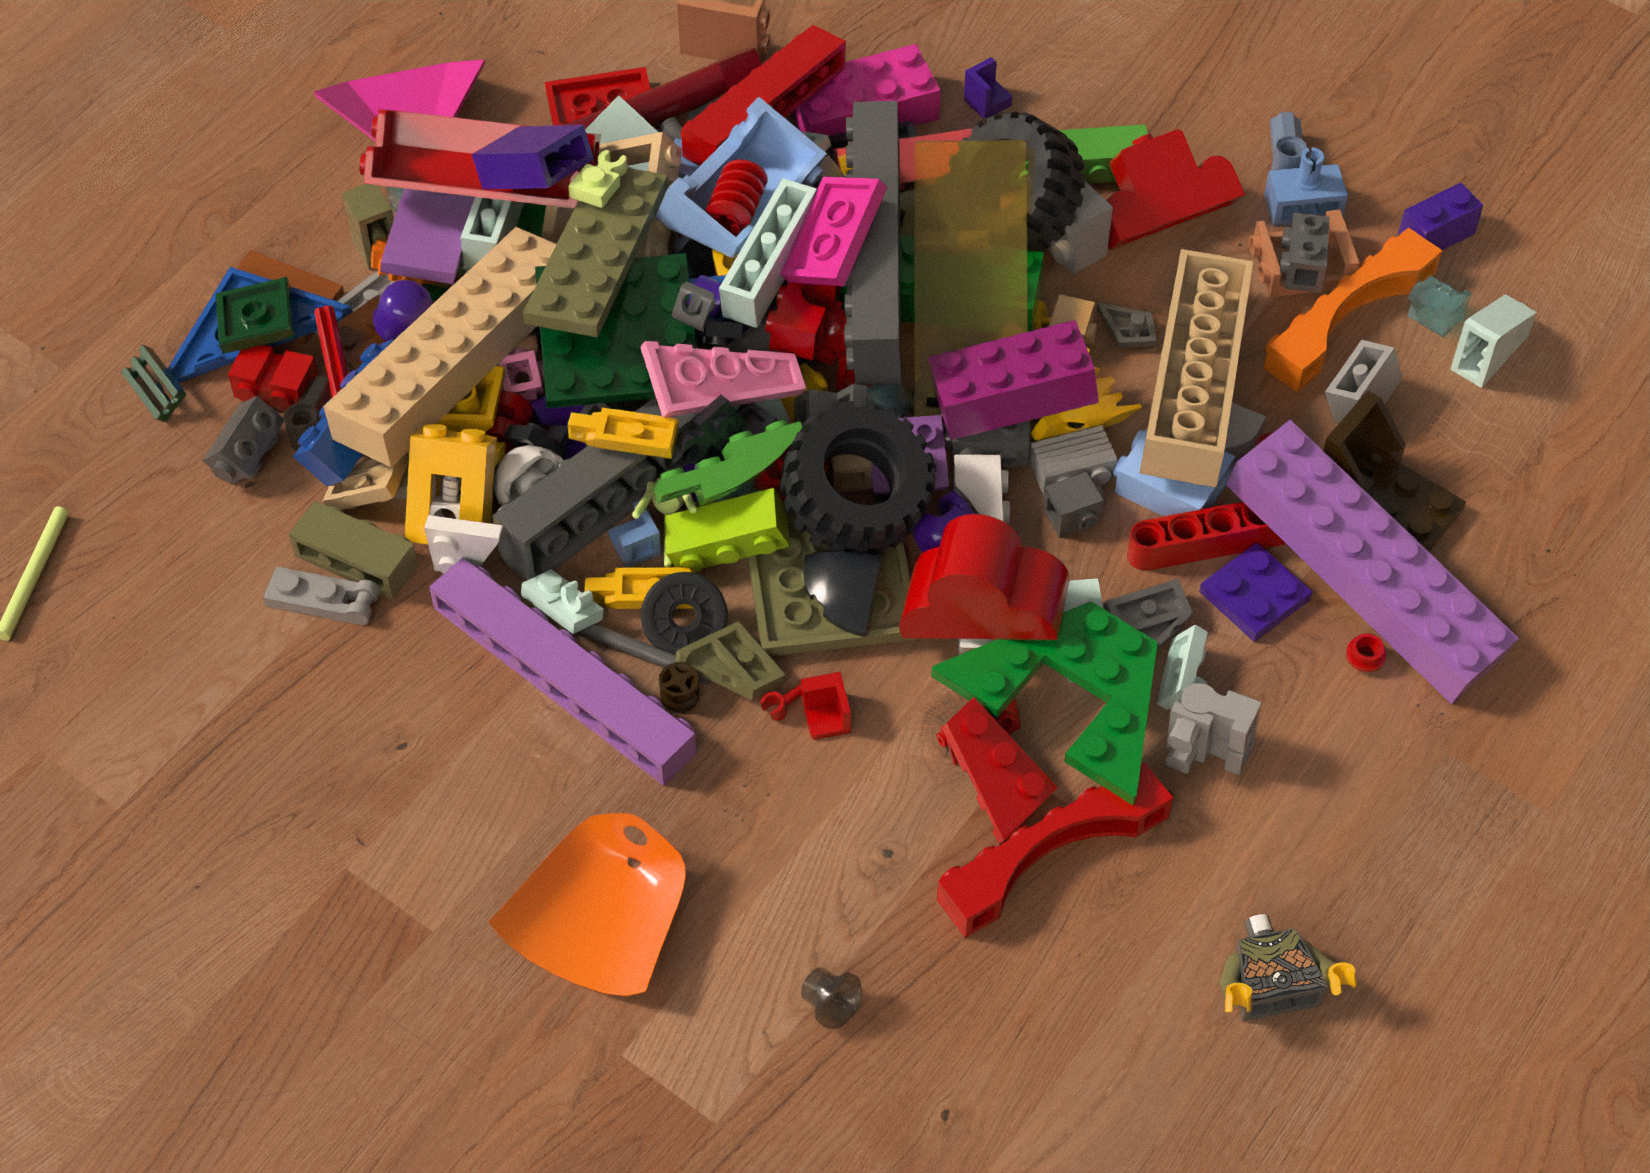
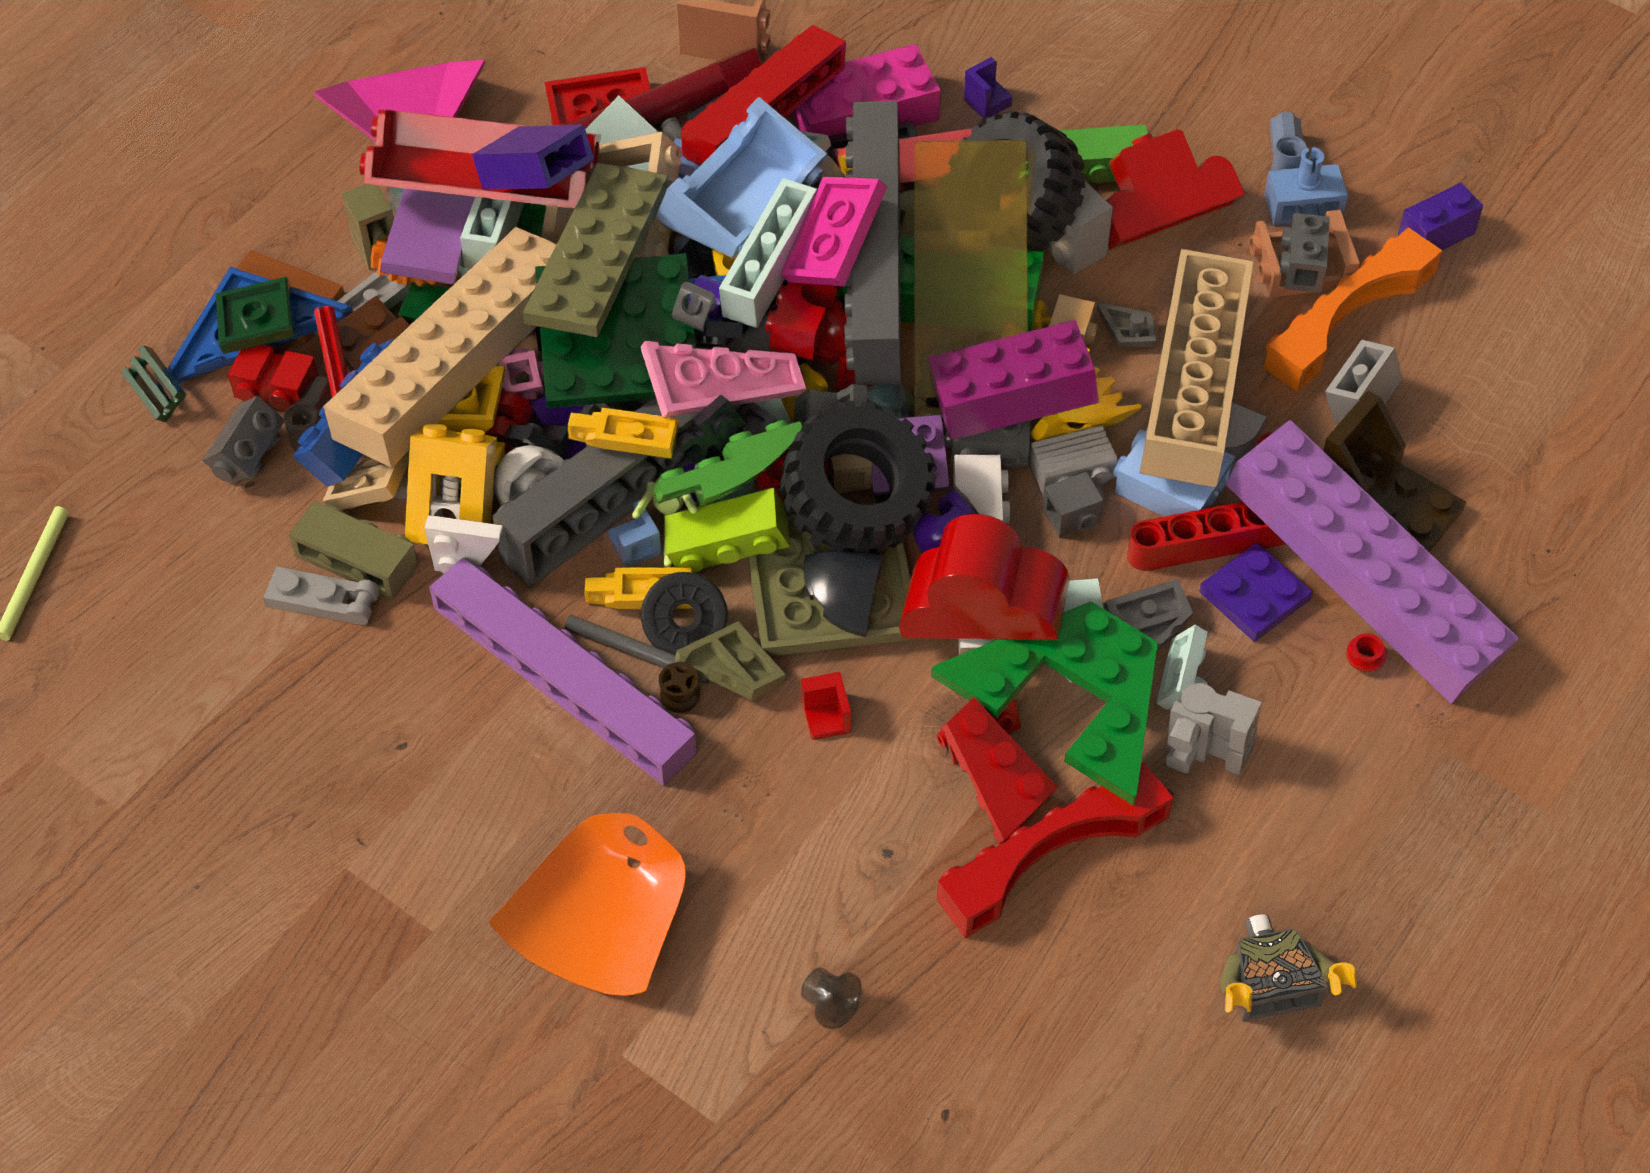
dark purple helmet [373,280,433,341] -> none
light aqua plate [521,569,604,634] -> none
yellowish green plate [568,150,627,208] -> none
red piece [705,159,768,237] -> none
red hand [760,683,801,721] -> none
clear light blue brick [1408,276,1471,338] -> none
light aqua slope [1450,294,1537,388] -> none

